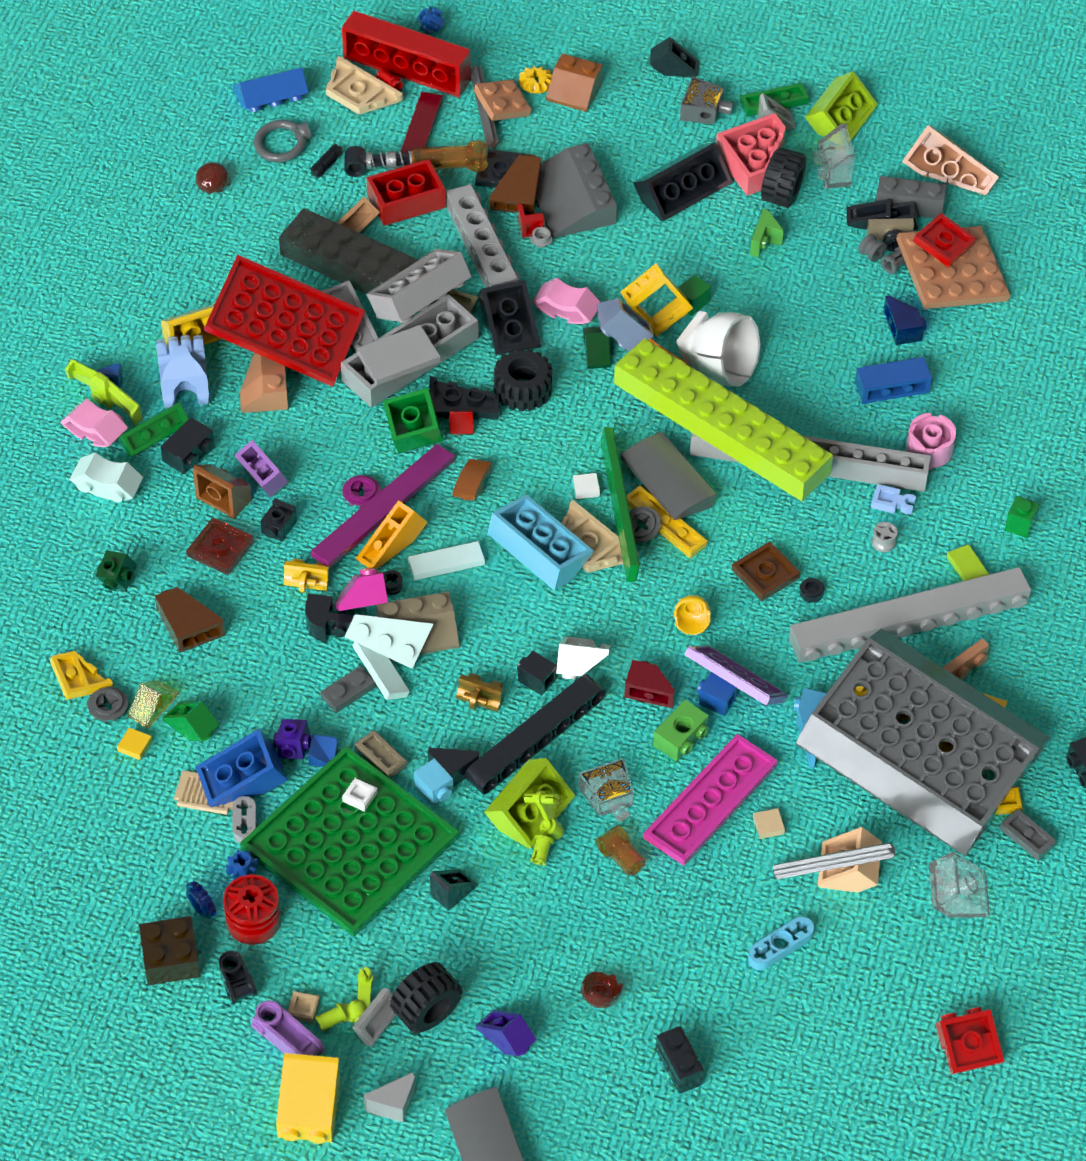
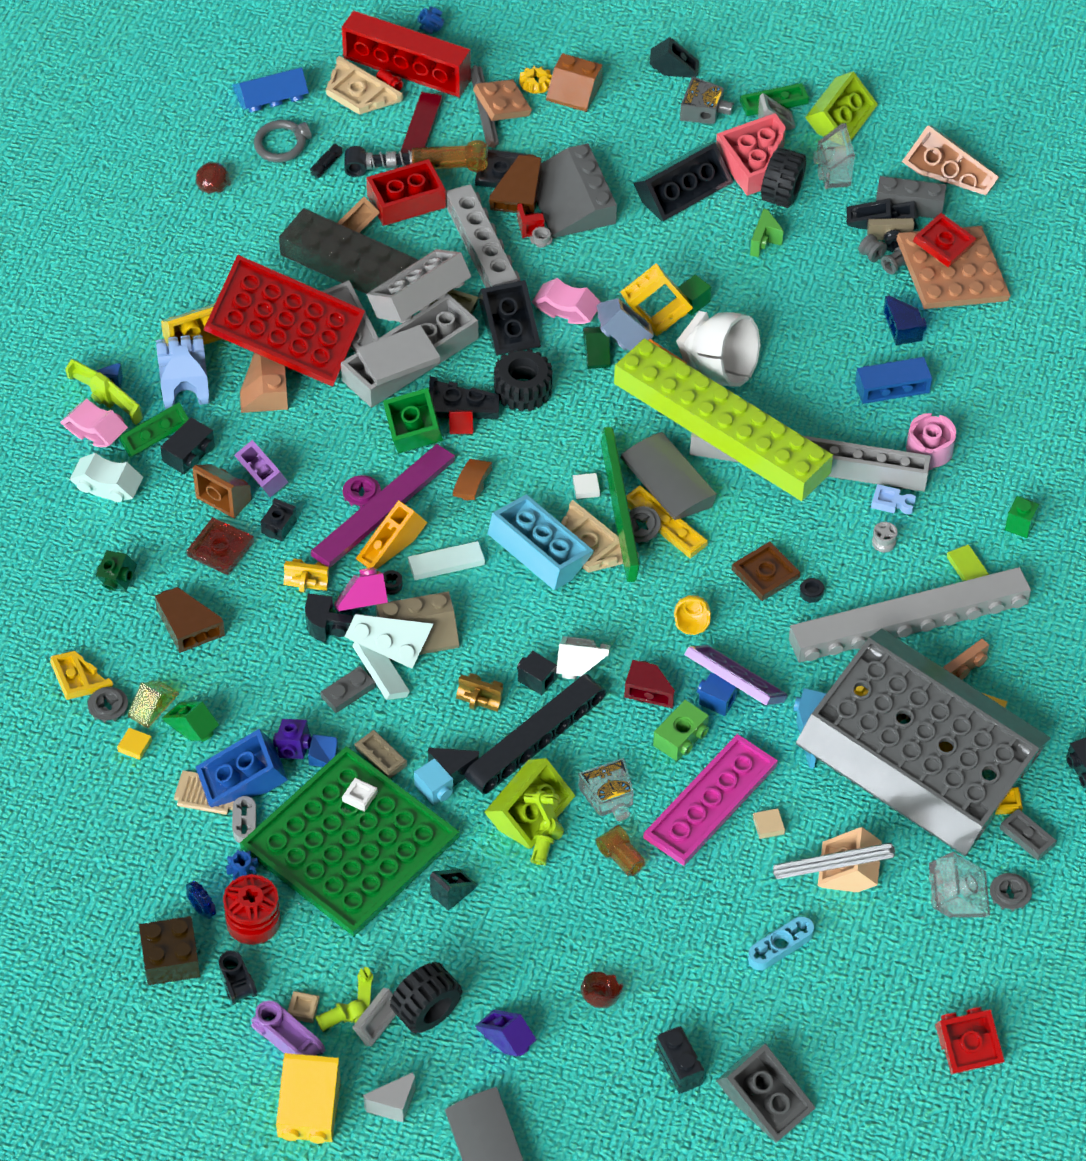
none -> dark grey slope [716,1044,815,1143]
none -> dark grey gear [989,873,1032,912]

